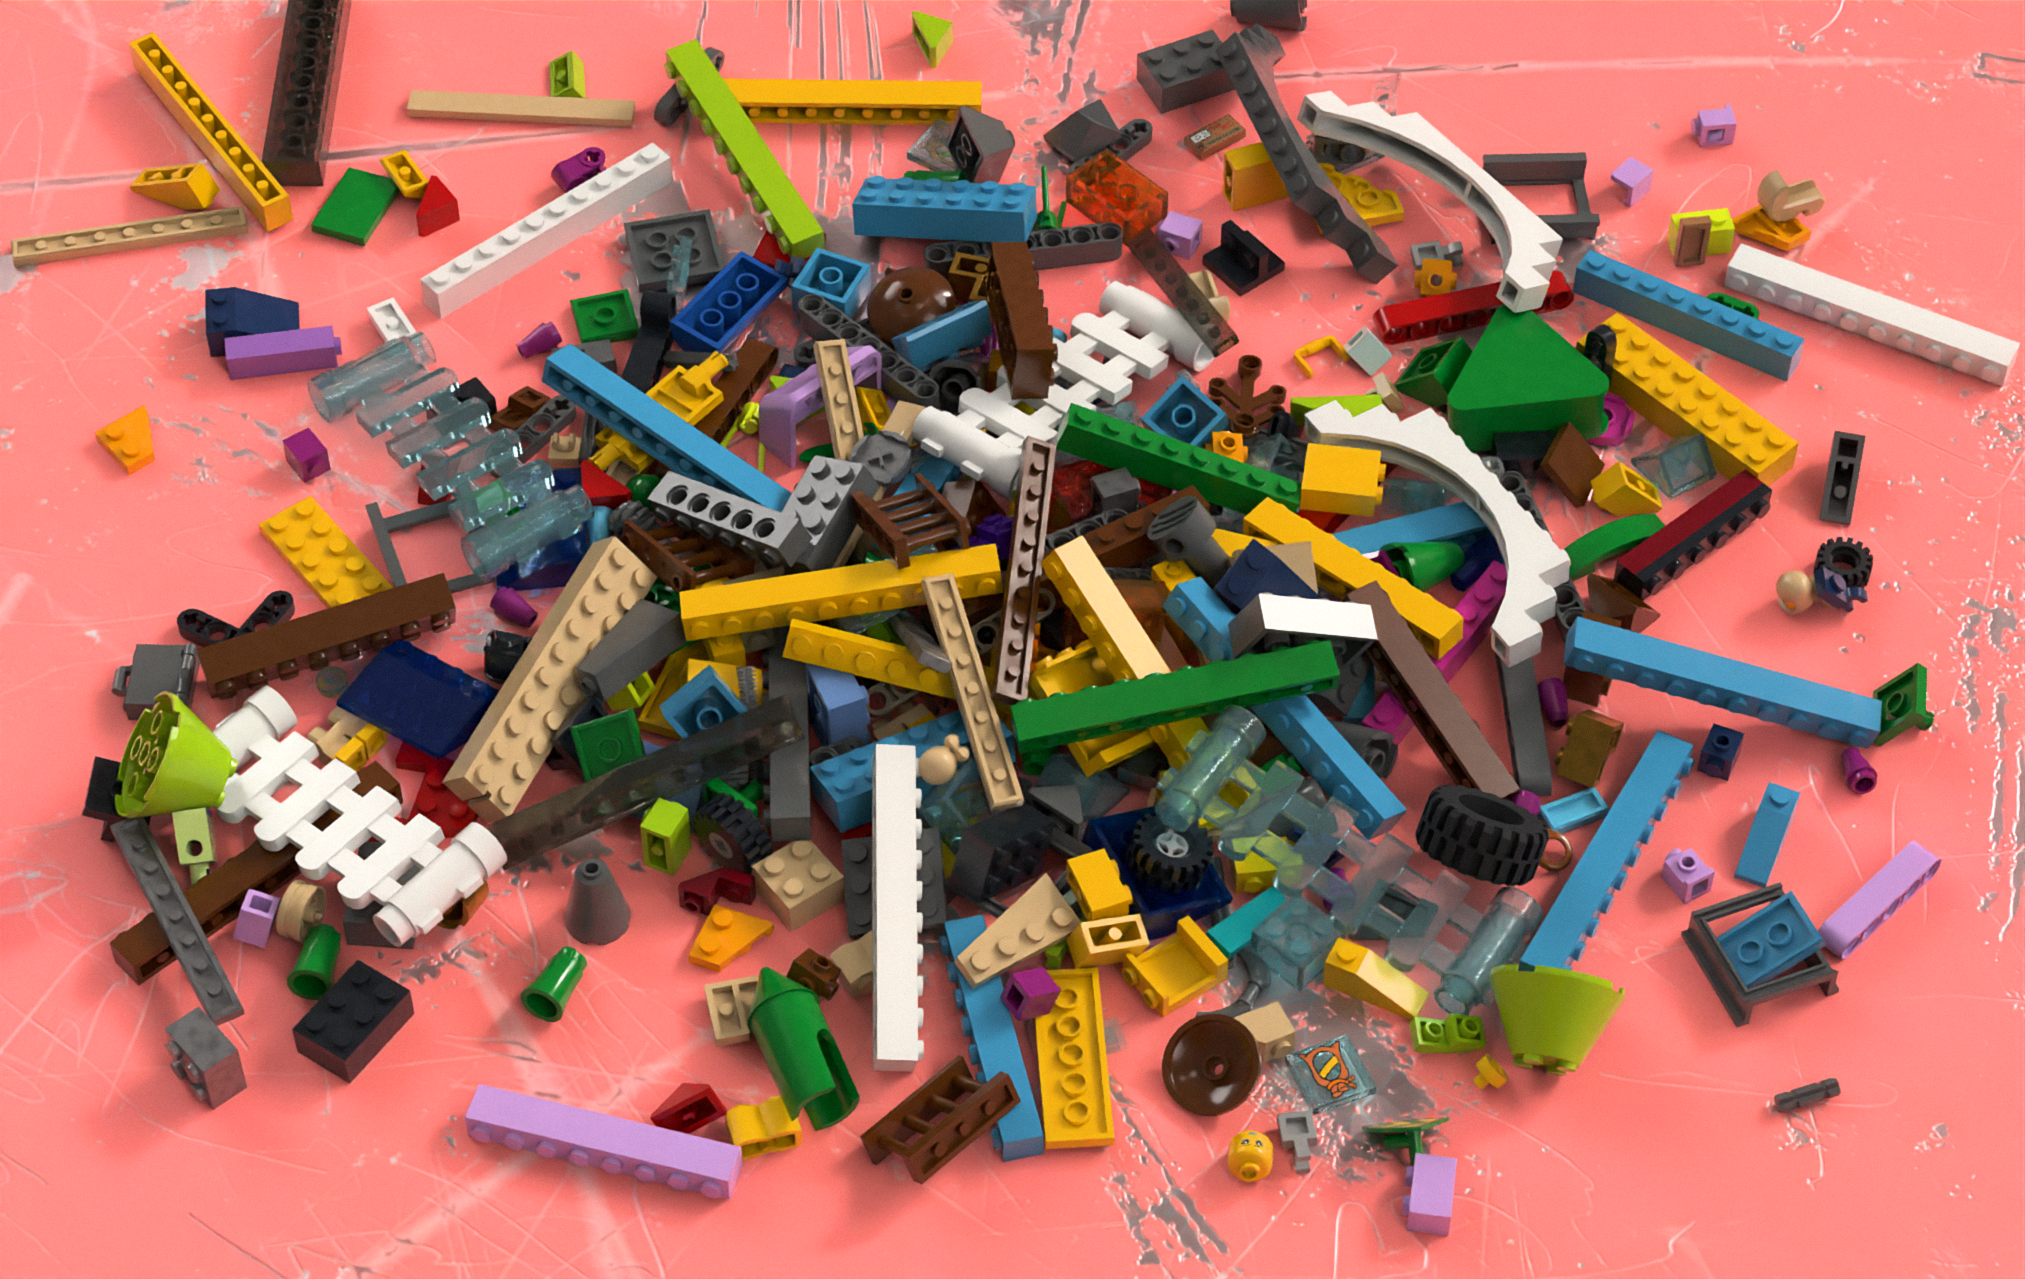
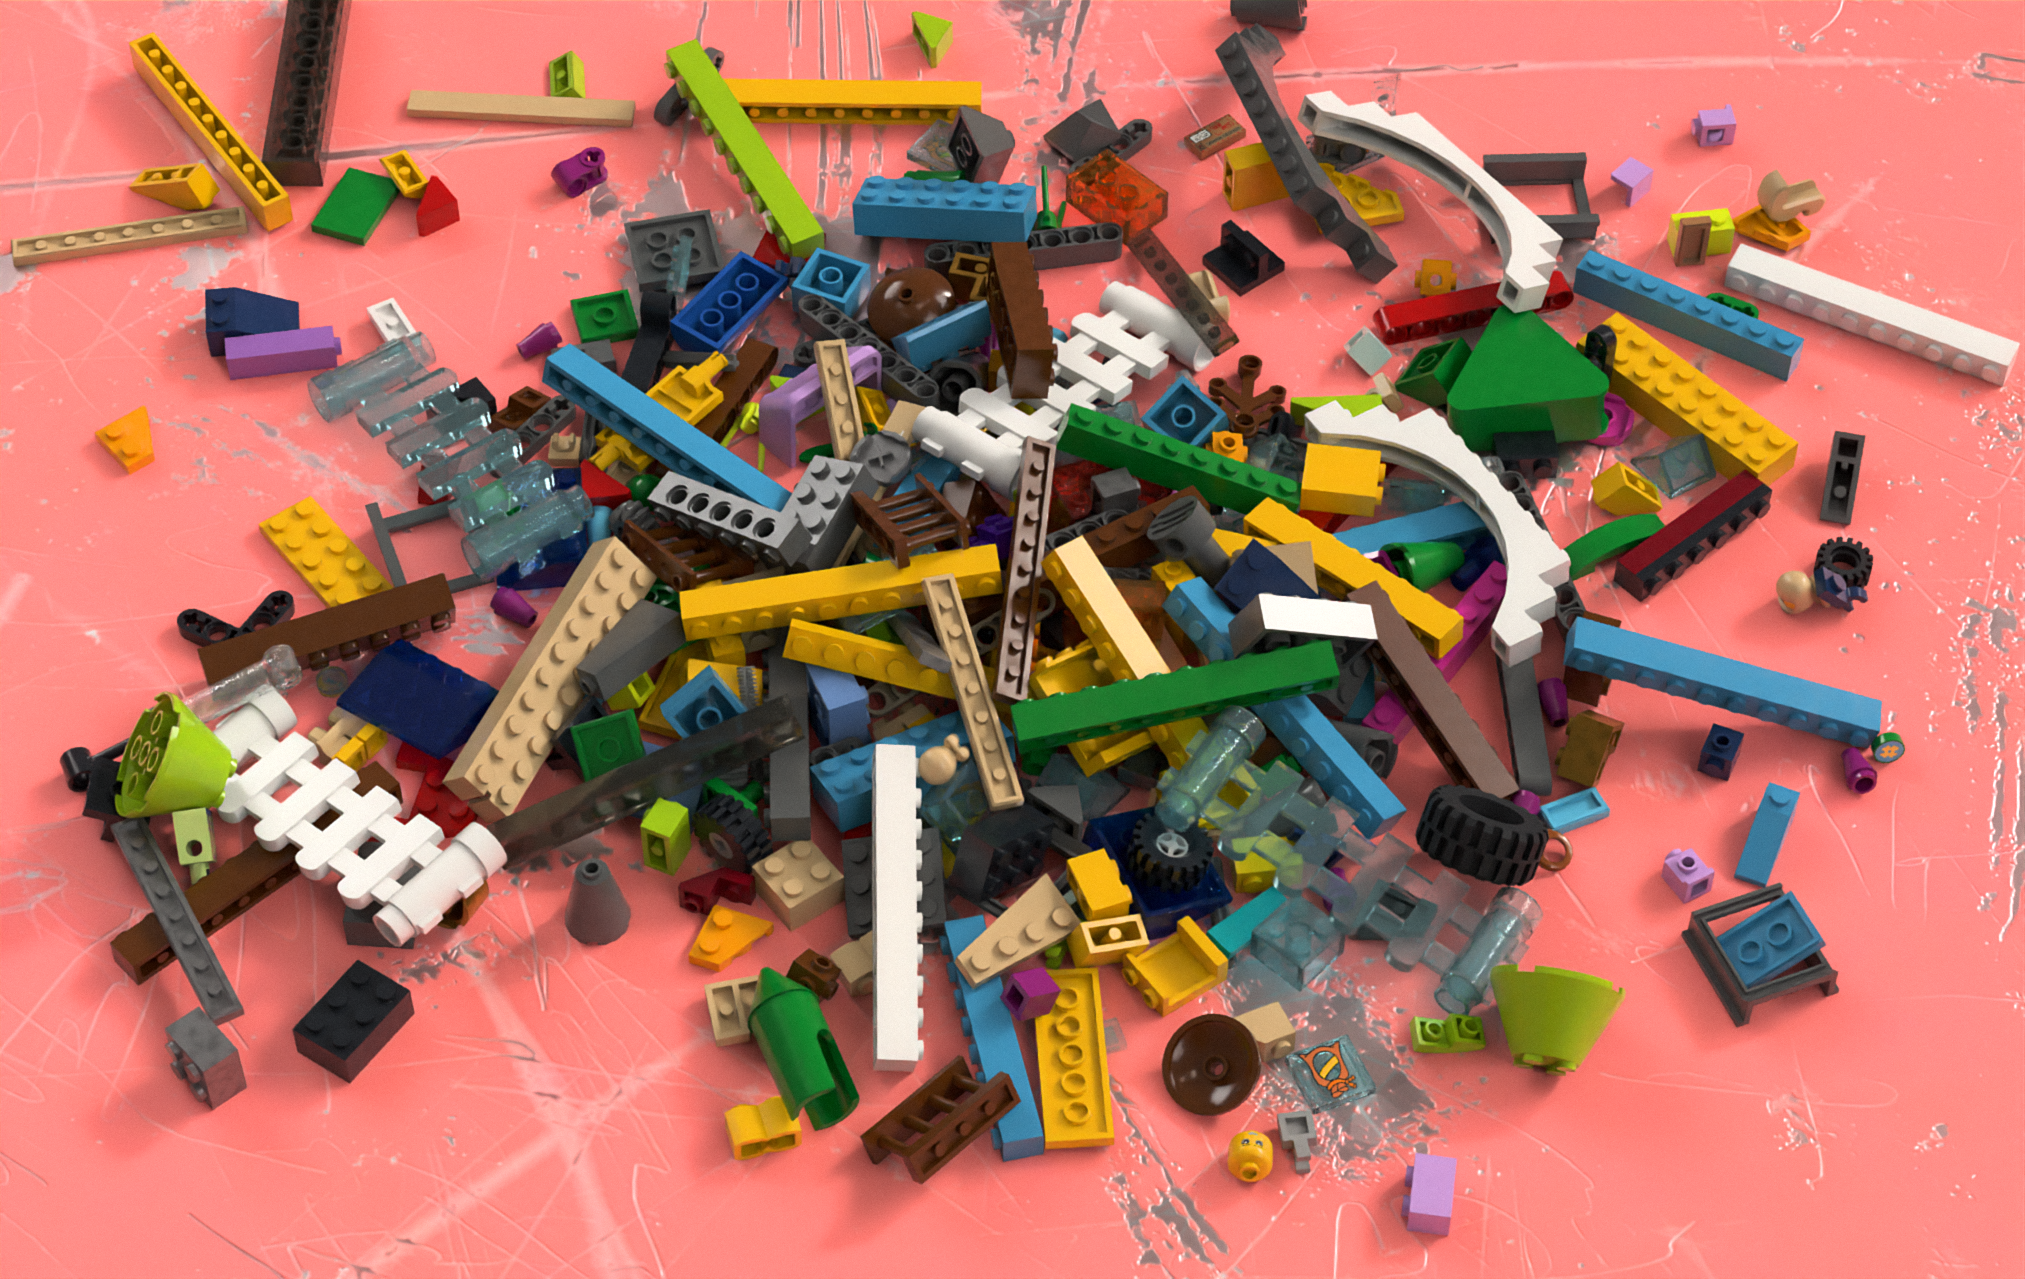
dark grey piece [111,643,200,720] -> none
lavender brick [233,889,281,948] -> none
tan wheel [276,879,327,943] -> none
magenta brick [282,427,331,483] -> none
green plant [287,924,341,1000] -> none
brick [420,142,673,319] -> none
lavender brick [465,1084,743,1200] -> none
black piece [483,629,532,686] -> none
green plant [520,947,587,1022] -> none
red slope [650,1083,727,1134] -> none
dark grey brick [1136,29,1235,114] -> none
lavender brick [1155,210,1203,260] -> none
dark grey piece [1196,950,1271,1018] -> none
yellow piece [1294,335,1350,378] -> none
yellow slope [1323,937,1429,1020] -> none
green shield [1362,1117,1449,1166] -> none
light grey plate [1410,240,1463,270] -> none
yellow tile [1473,1054,1509,1090] -> none
dark azure brick [1518,730,1695,972] -> none
reddish brown tile [1540,422,1605,508] -> none
reddish brown slope [1587,573,1661,633] -> none
dark grey axle [1774,1078,1841,1113] -> none
lavender beam [1818,840,1942,960] -> none
green tile [1873,663,1935,746] -> none
none -> clear piece [59,644,303,792]
none -> tile [1871,732,1905,763]

